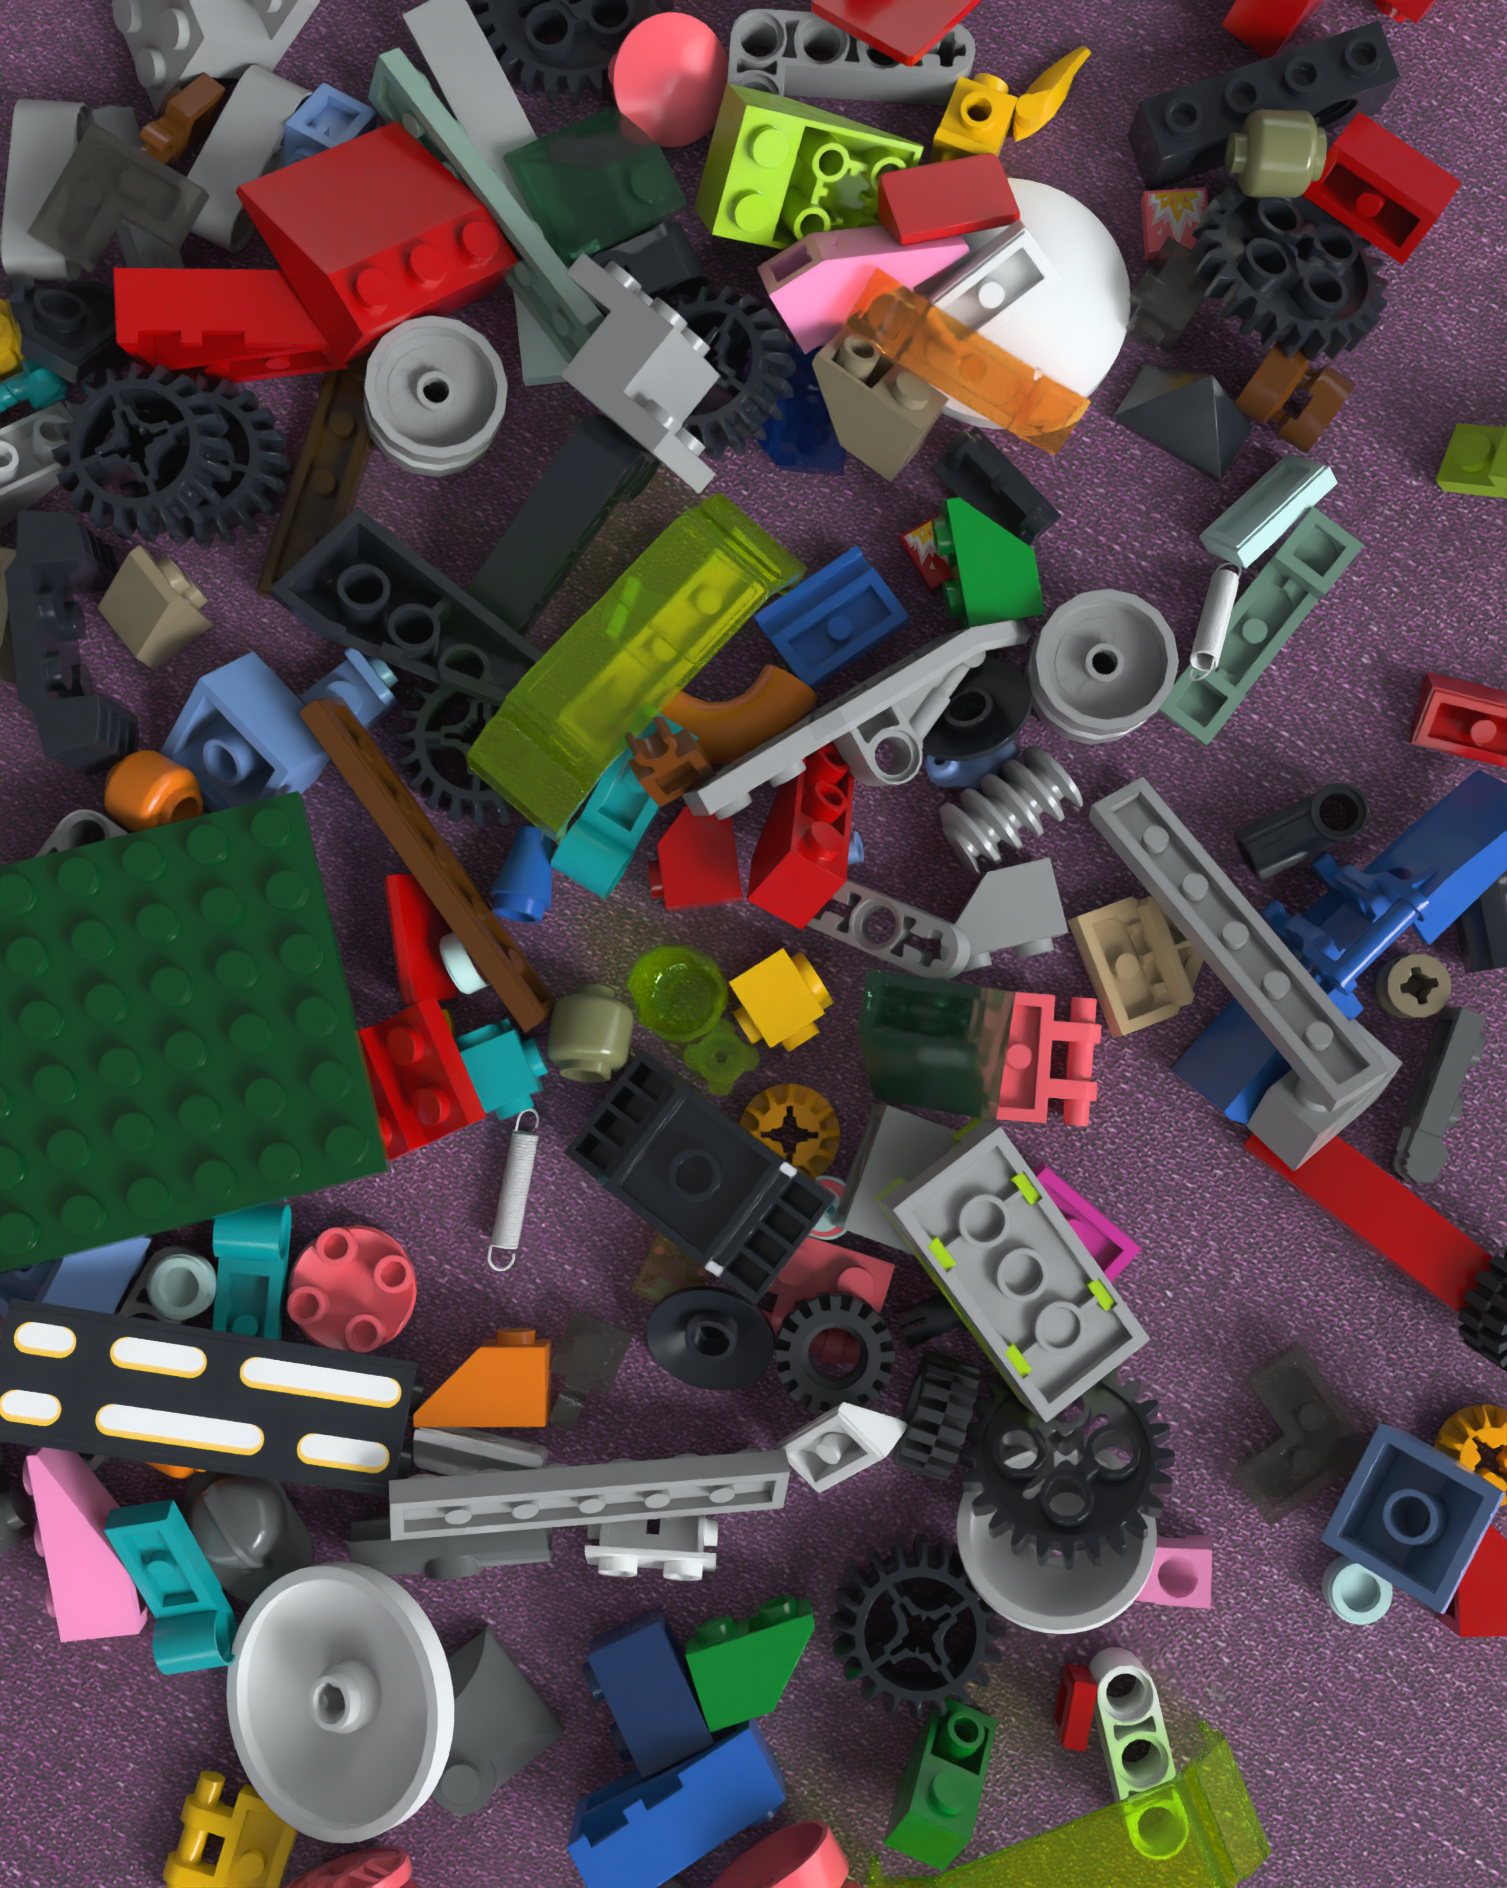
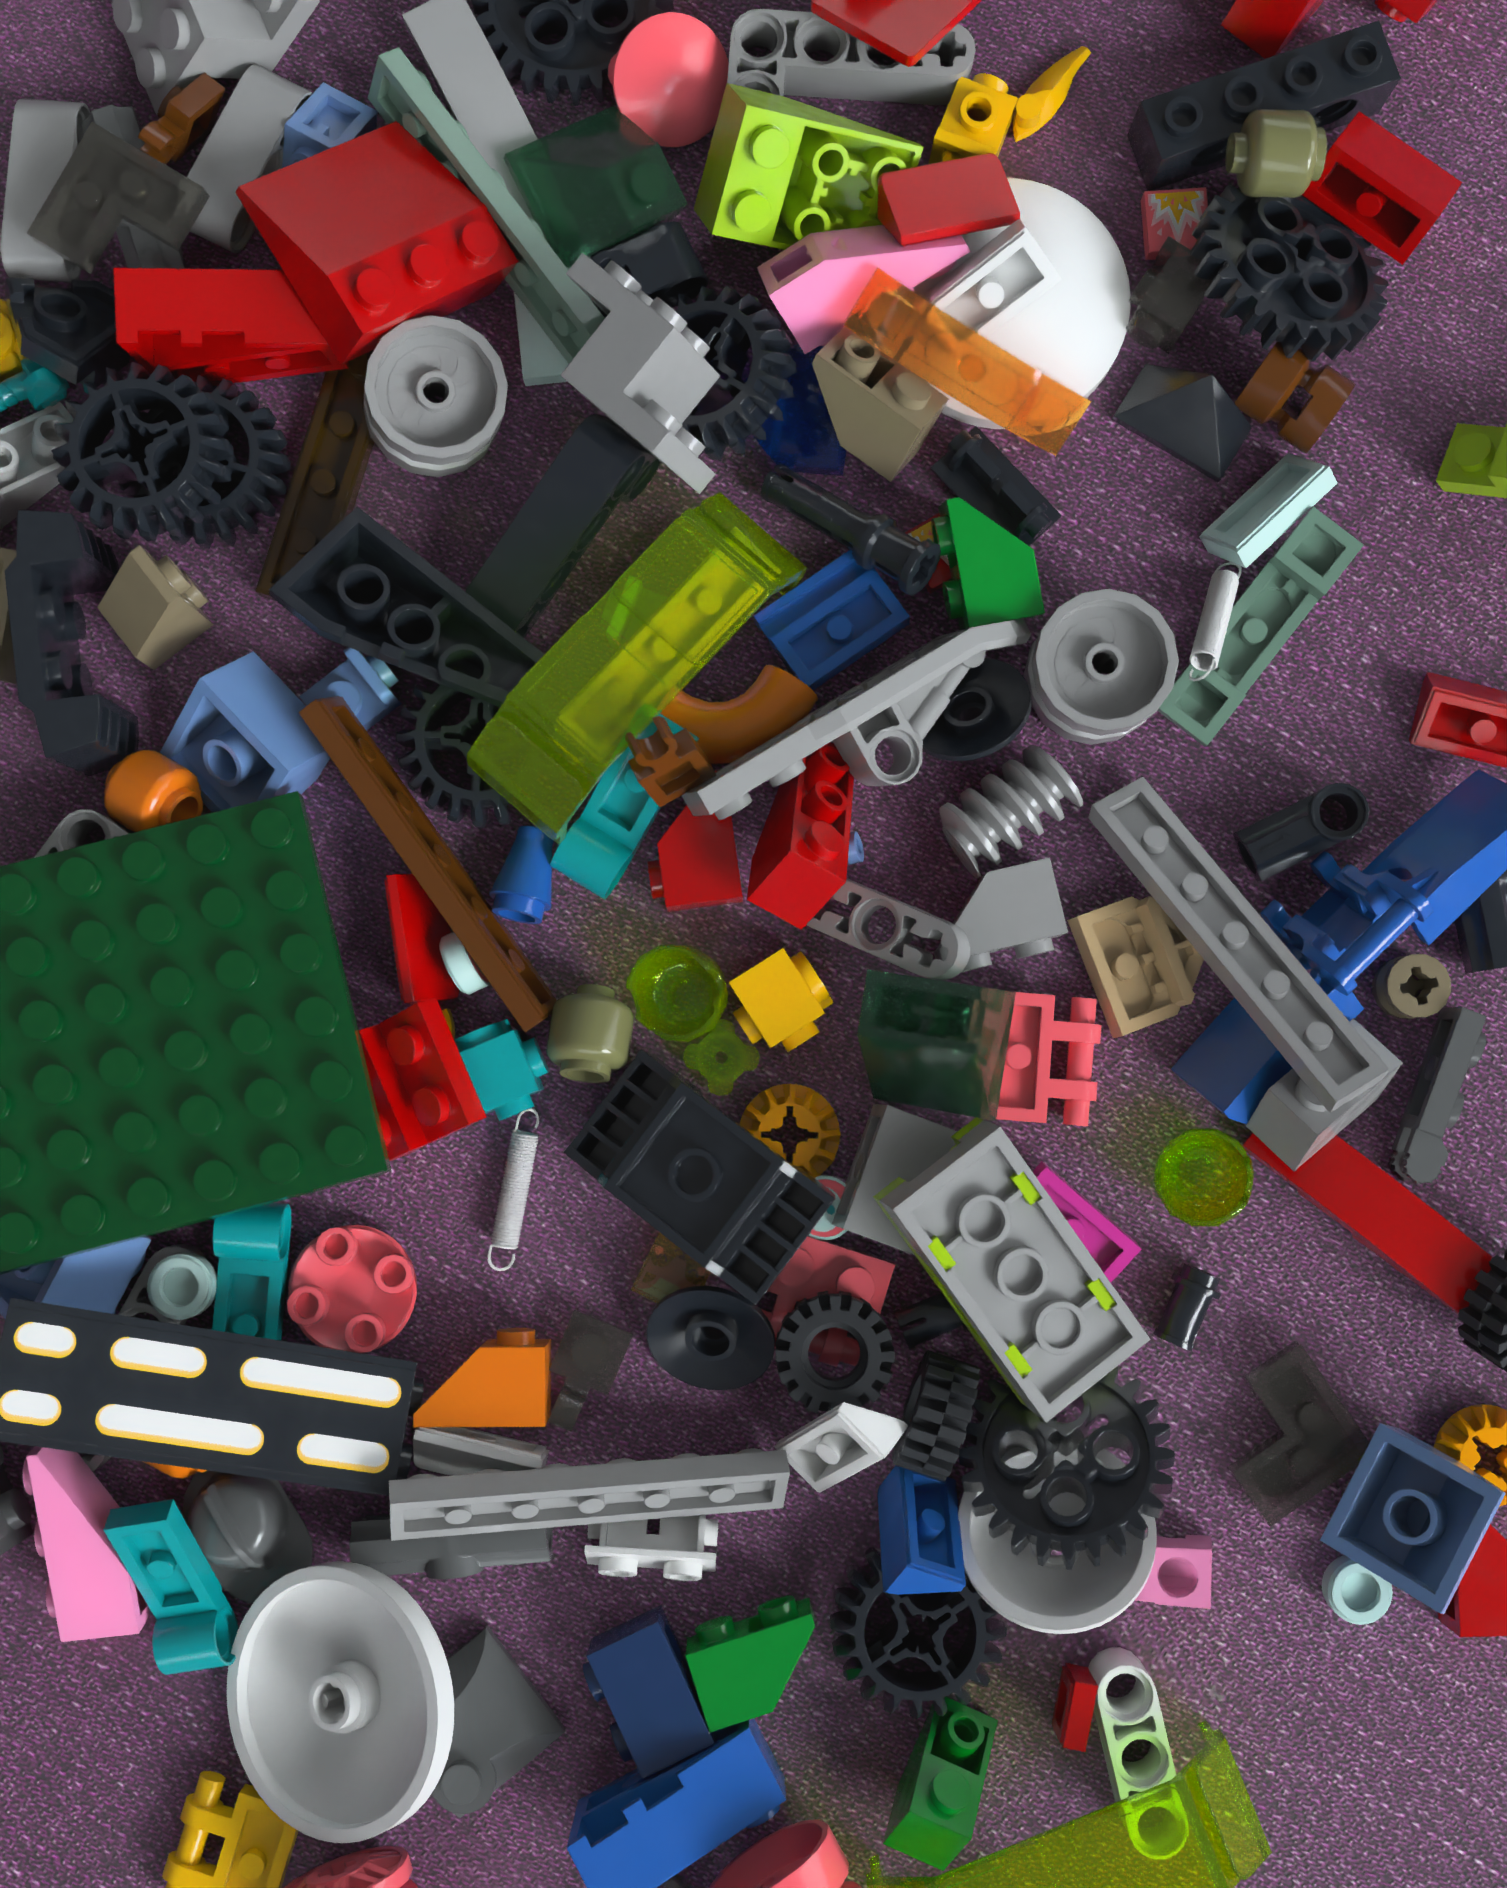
medium blue arm [925,741,1021,791] -> none
none -> black pin [761,463,941,596]
none -> blue slope [877,1465,966,1595]
none -> black pin [1153,1263,1221,1351]
none -> clear neon green hair [1154,1128,1254,1227]

